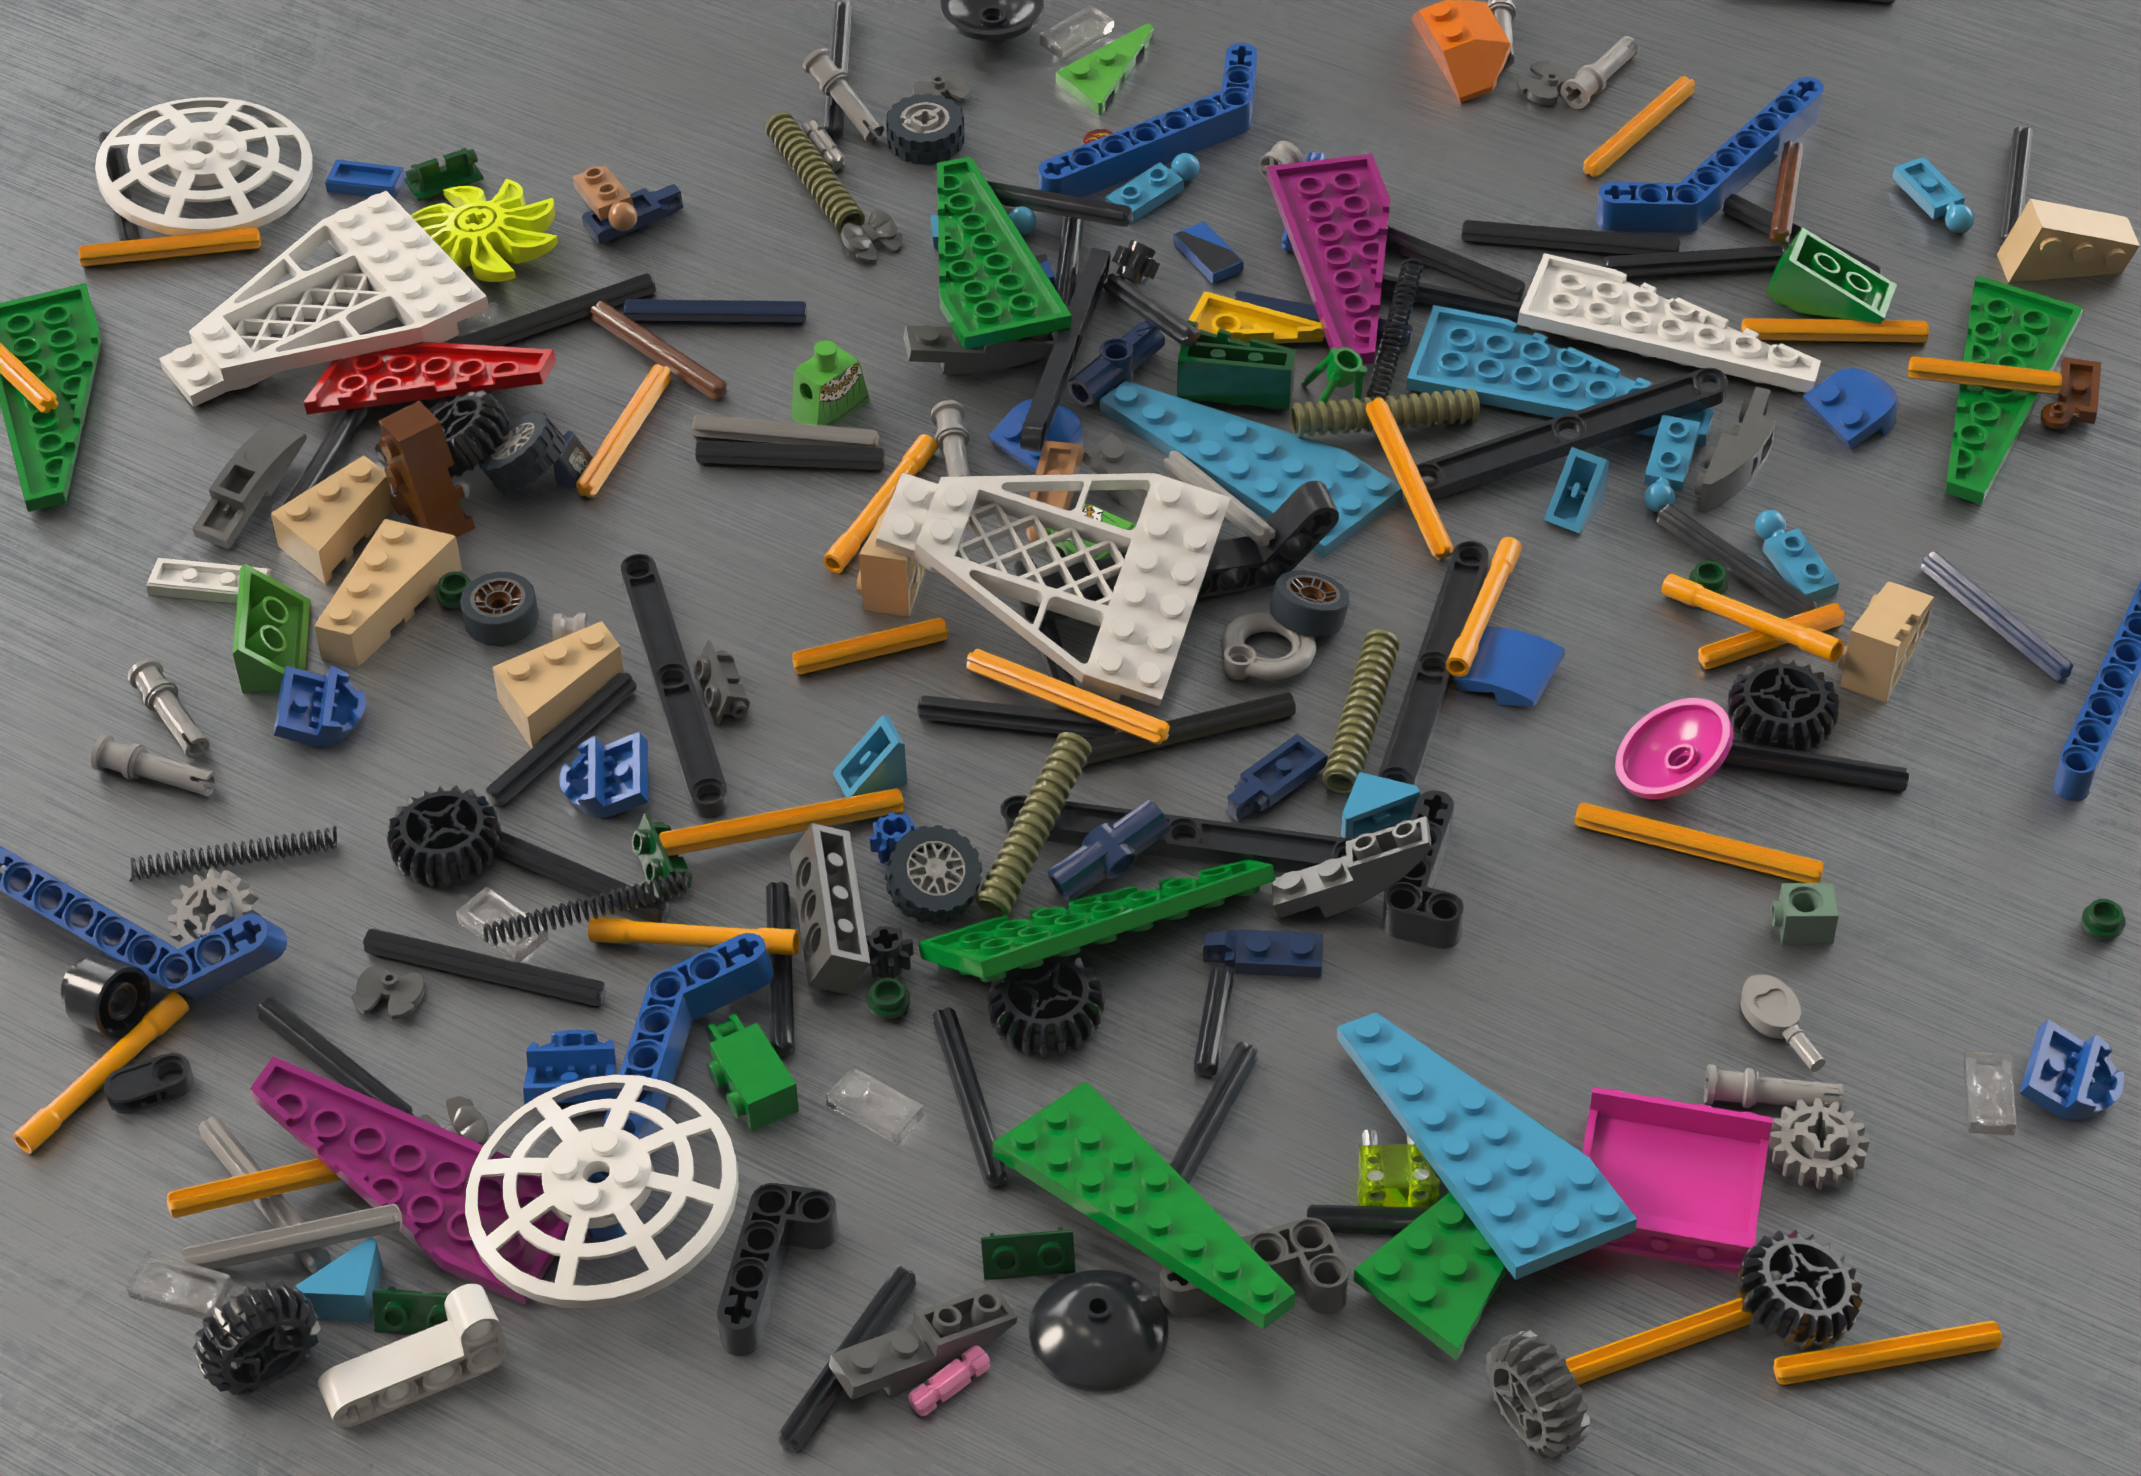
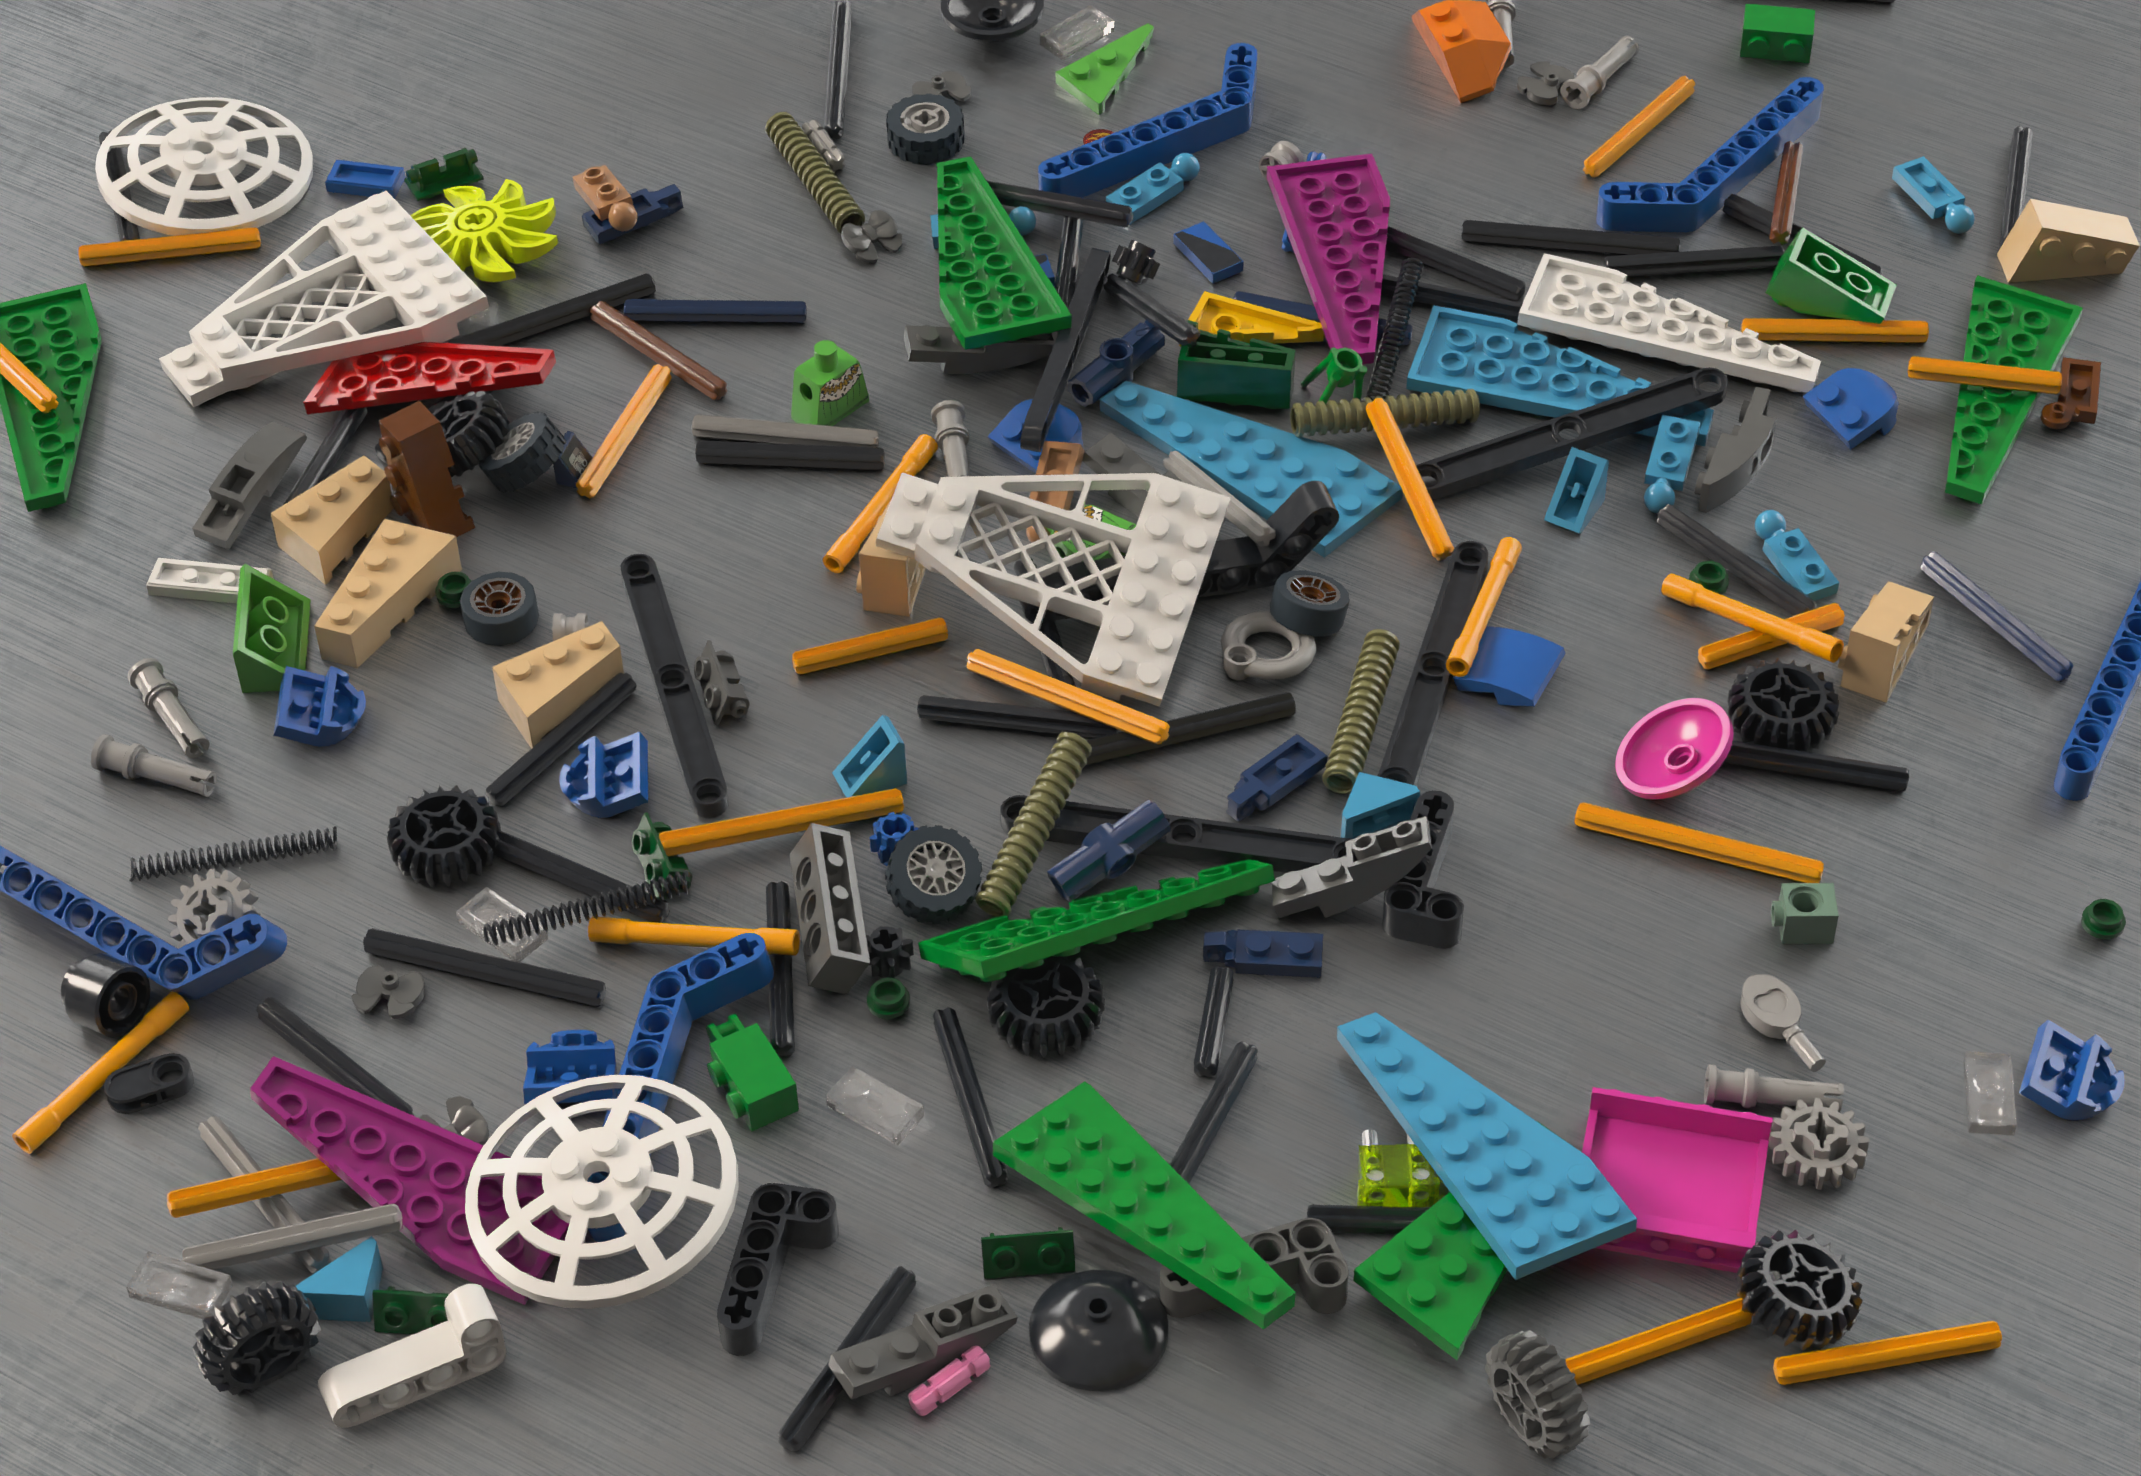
light grey pin [802,47,884,142] -> none
none -> green brick [1740,4,1815,63]

